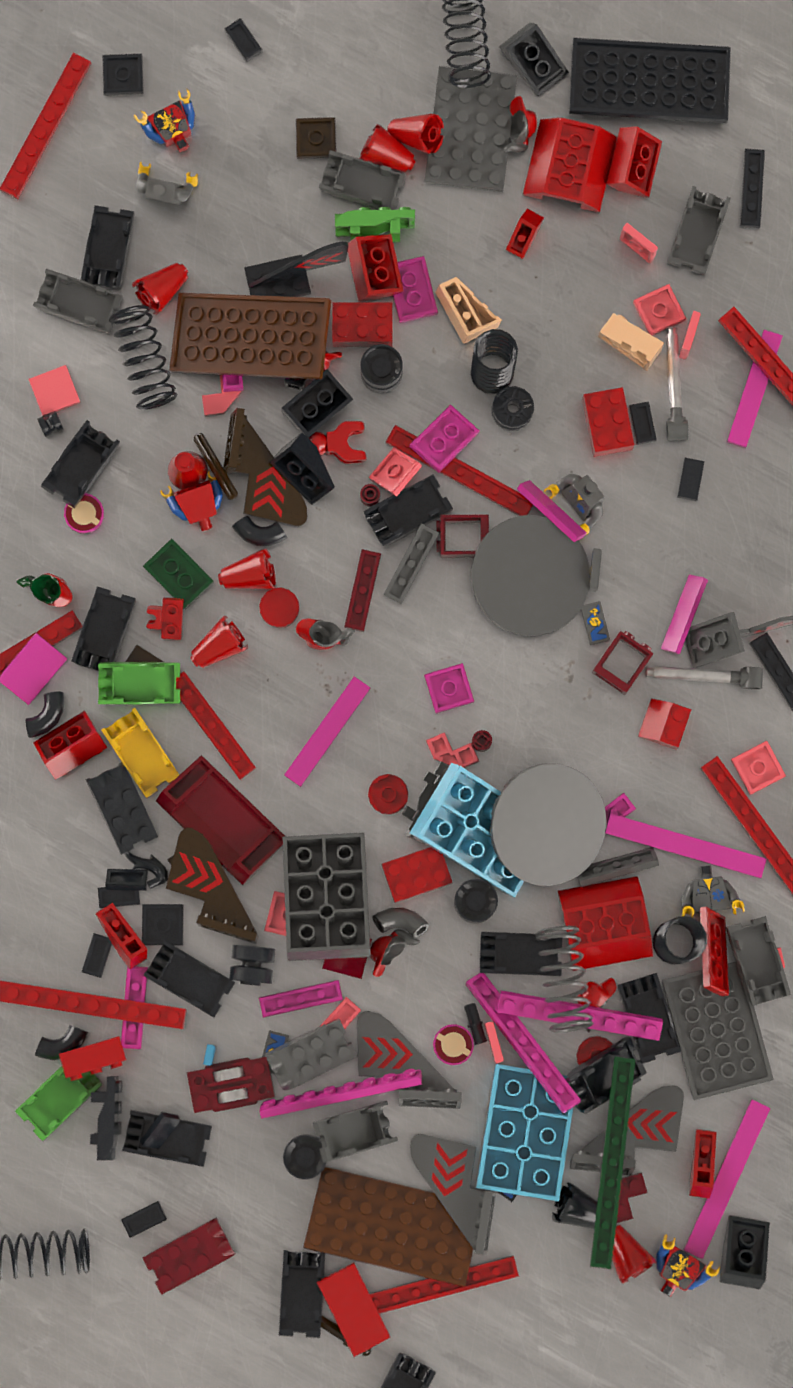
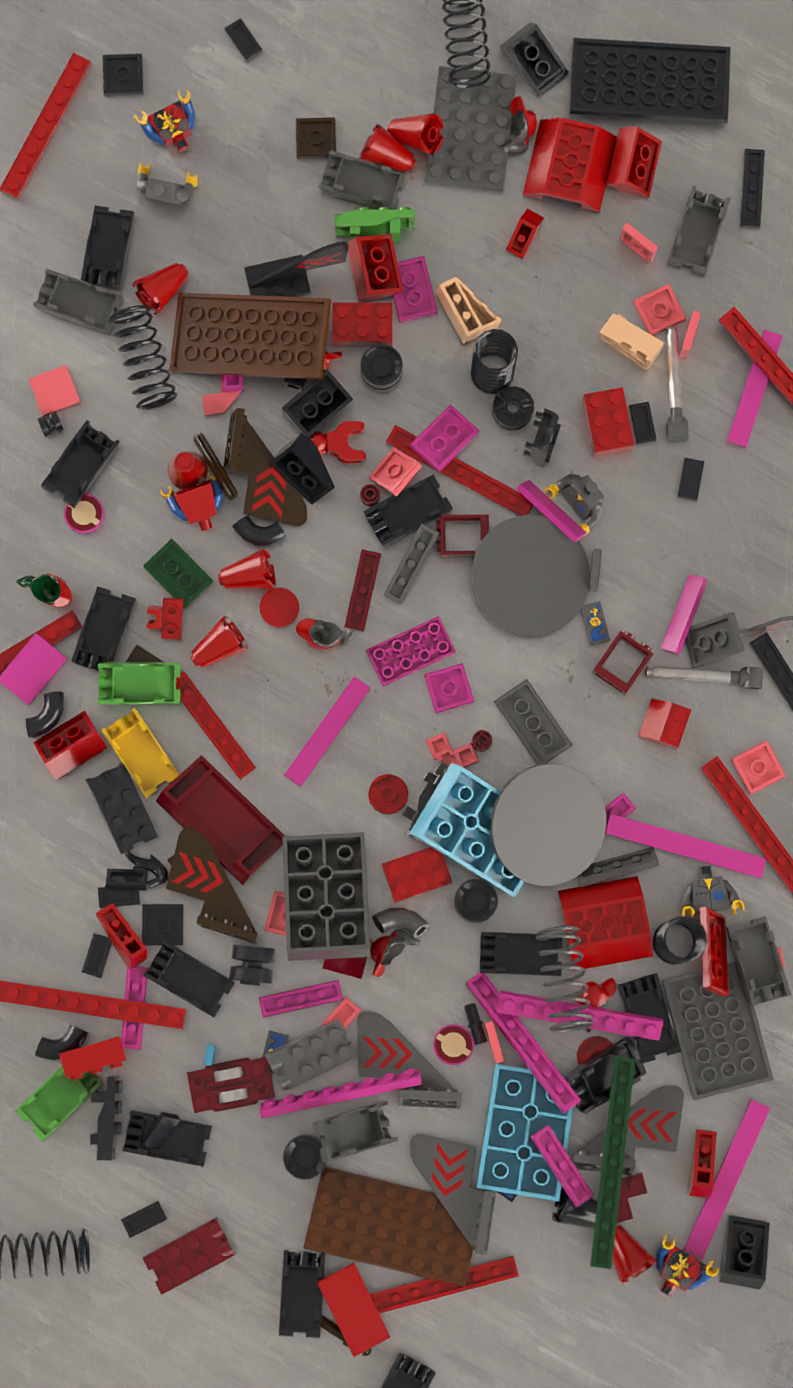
none -> dark pink tile [366,616,456,687]
none -> dark grey tile [494,679,573,765]
none -> black piece [523,408,561,467]
none -> dark pink tile [531,1125,594,1207]

